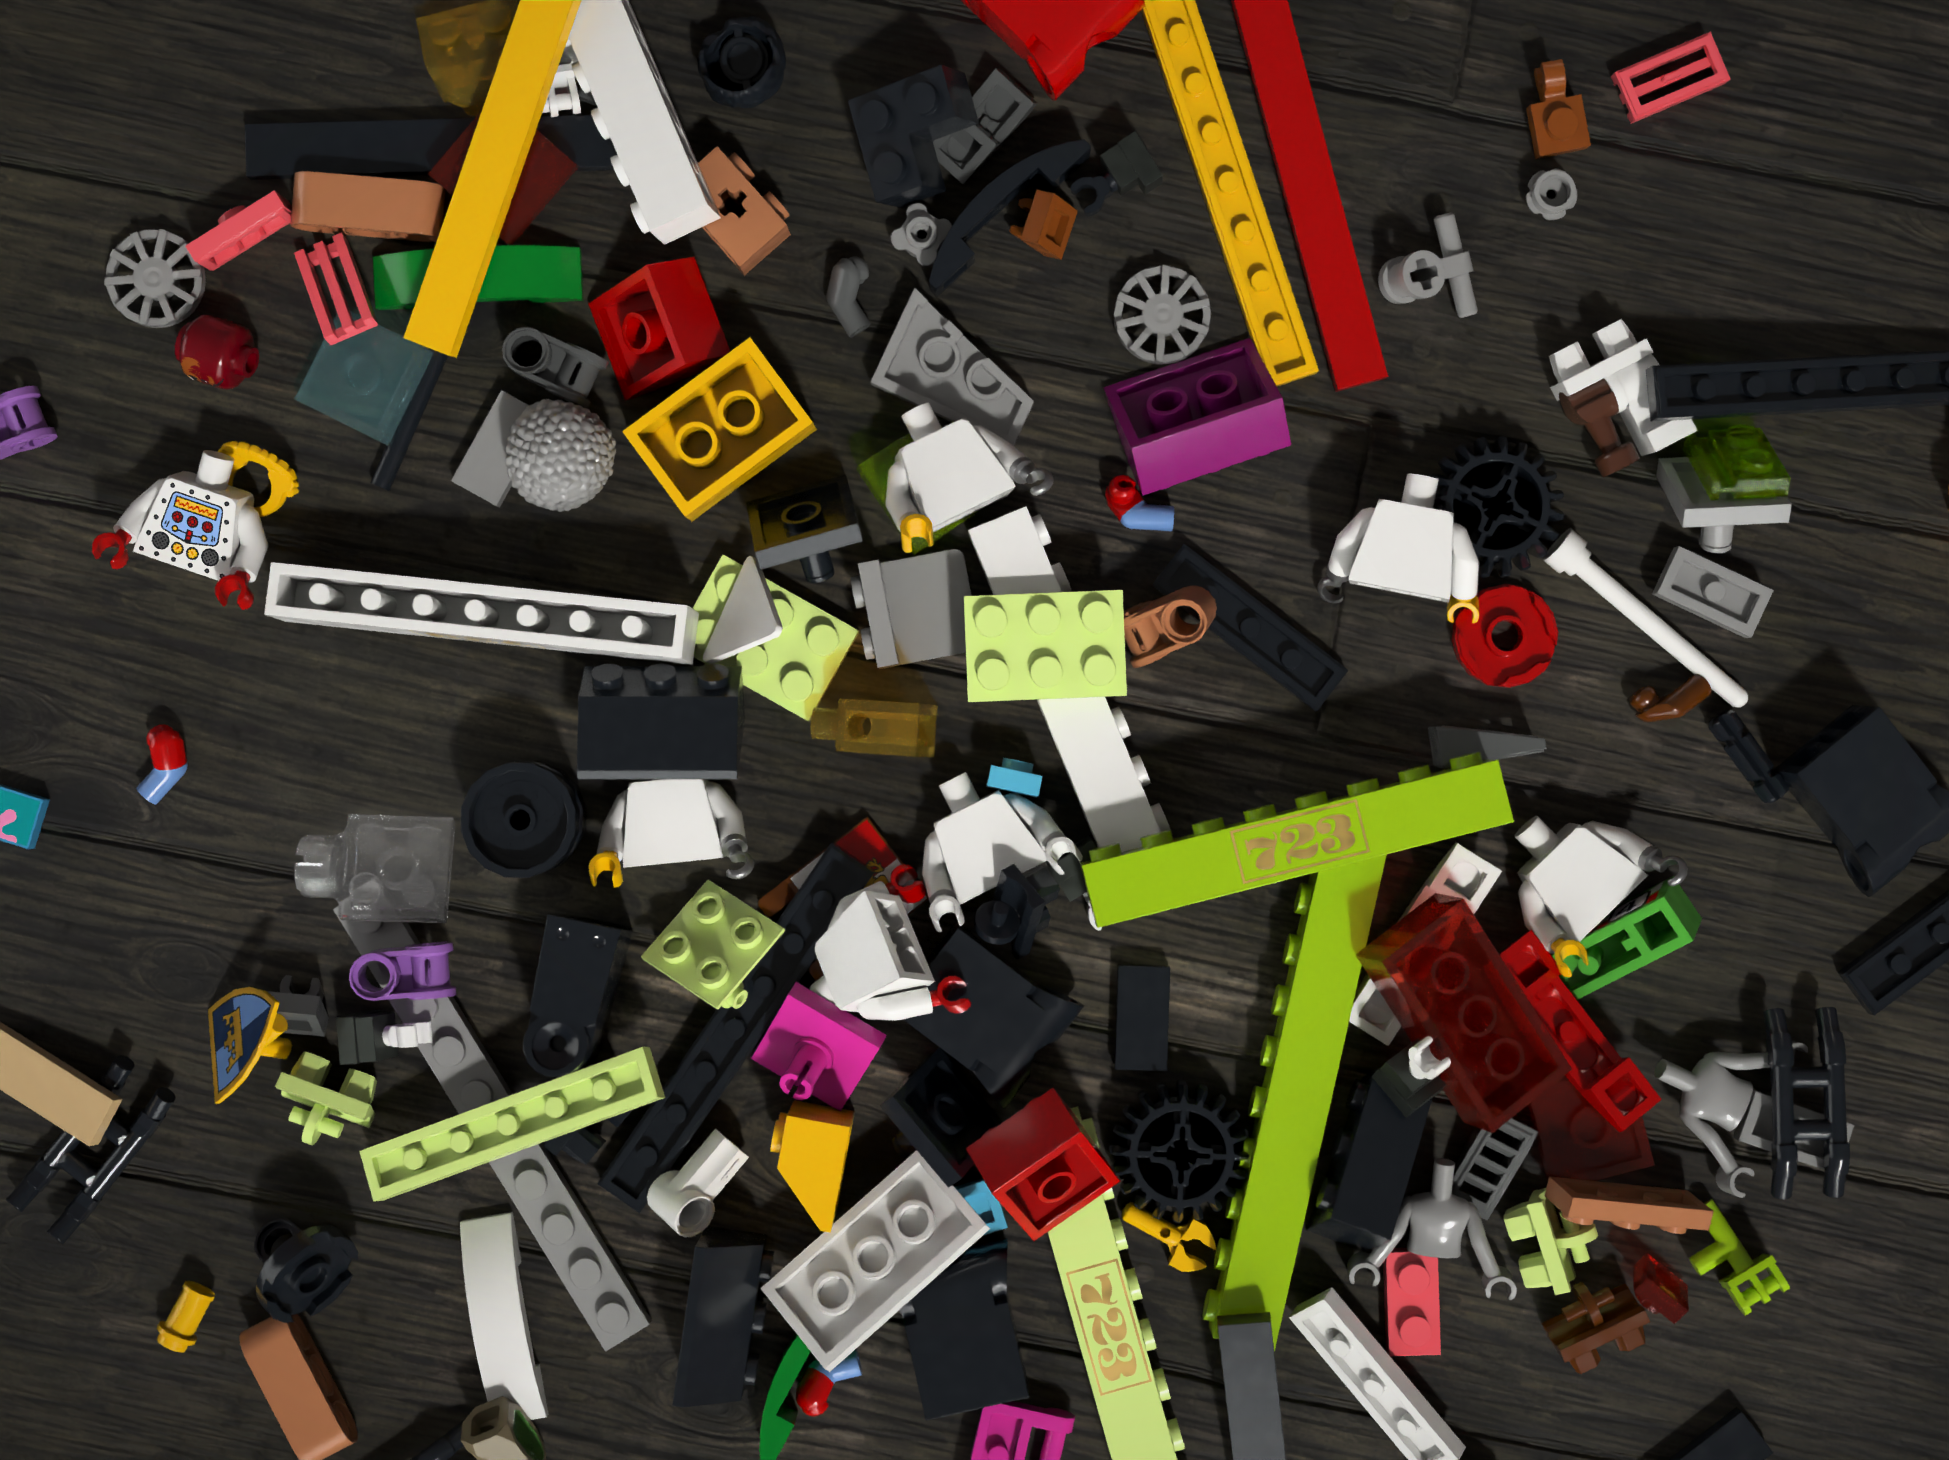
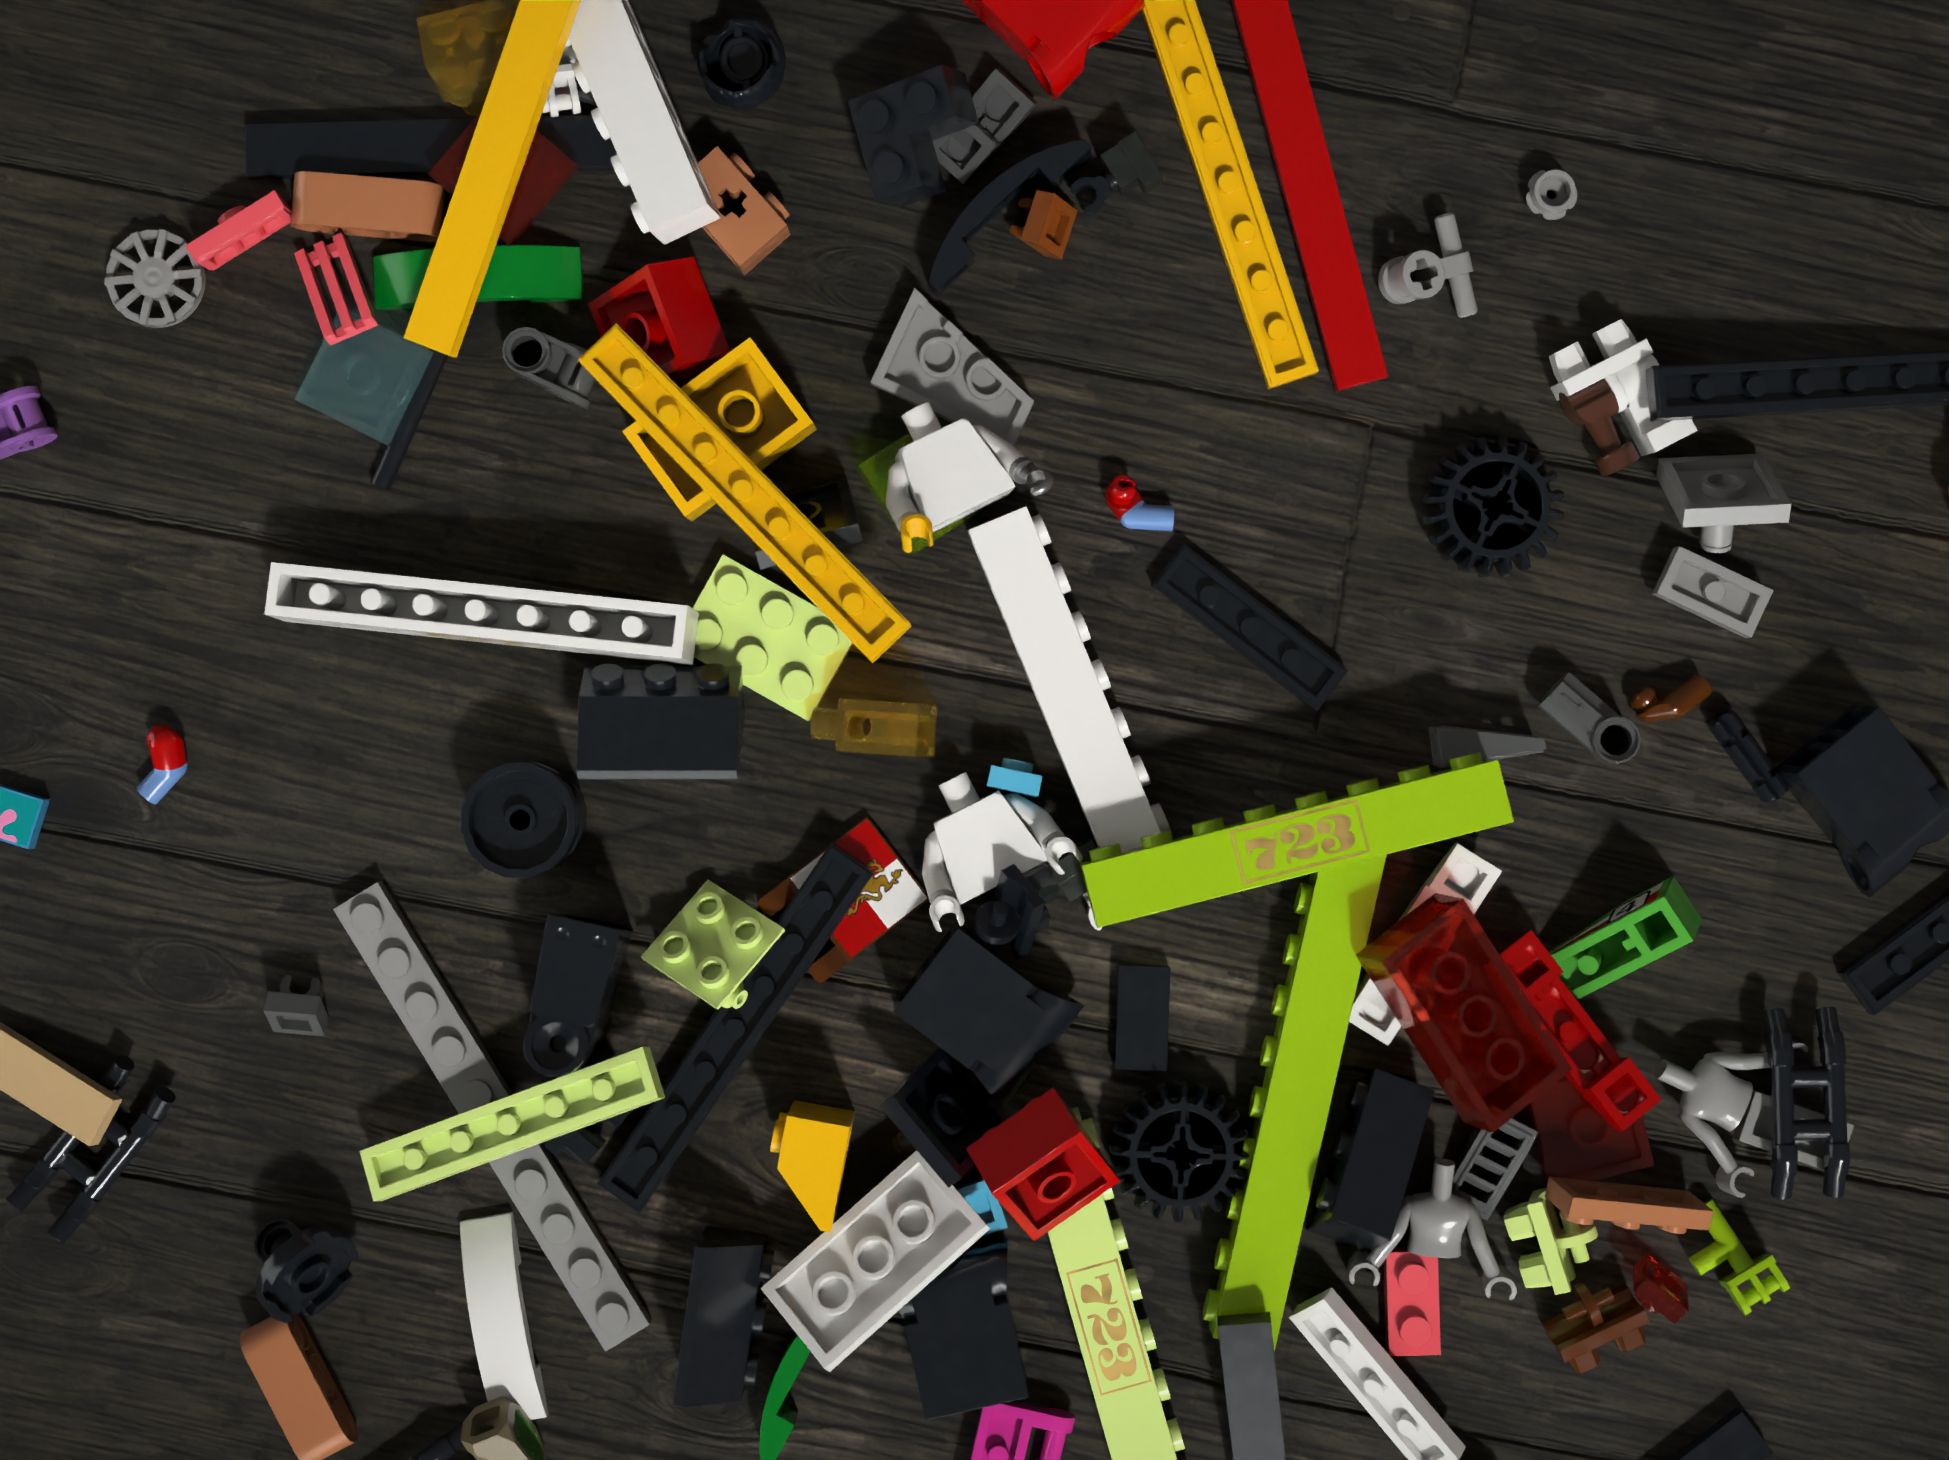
white torso [92,450,268,610] -> none
yellow pin [156,1281,215,1353] -> none
dark red head [175,315,259,389] -> none
shield [208,987,292,1104] -> none
yellow piece [218,441,299,517] -> none
yellowish green hips [275,1051,377,1145] -> none
clear plate [294,814,456,923] -> none
pearl dark grey piece [336,1010,433,1065] -> none
medium lavender piece [349,942,457,1001] -> none
light grey tile [451,390,529,508] -> none
light grey hair [505,399,616,512] -> none
white torso [589,779,754,888] -> none
white piece [647,1128,749,1238] -> none
white piece [703,556,783,664] -> none
dark pink tile [751,982,887,1111] -> none
red arm [796,1350,862,1417] -> none
white torso [810,864,971,1021] -> none
dark grey arm [826,256,871,338] -> none
light grey bracket [851,549,972,669] -> none
light grey plate [891,203,952,266] -> none
yellowish green plate [964,590,1127,702] -> none
magenta slope [1103,338,1291,495] -> none
light grey wheel [1113,265,1211,364] -> none
yellow bar [1121,1202,1216,1272] -> none
nougat piece [1124,585,1217,668] -> none
white torso [1317,473,1479,623] -> none
pearl dark grey piece [1372,1036,1451,1118] -> none
red tile [1452,584,1559,688] -> none
white torso [1515,816,1688,977] -> none
dark orange plate [1526,59,1591,160] -> none
white piece [1543,528,1748,707] -> none
coral tile [1611,31,1731,124] -> none
clear neon green plate [1683,424,1791,500] -> none
none -> yellow tile [577,323,912,664]
none -> dark grey piece [1537,672,1641,764]

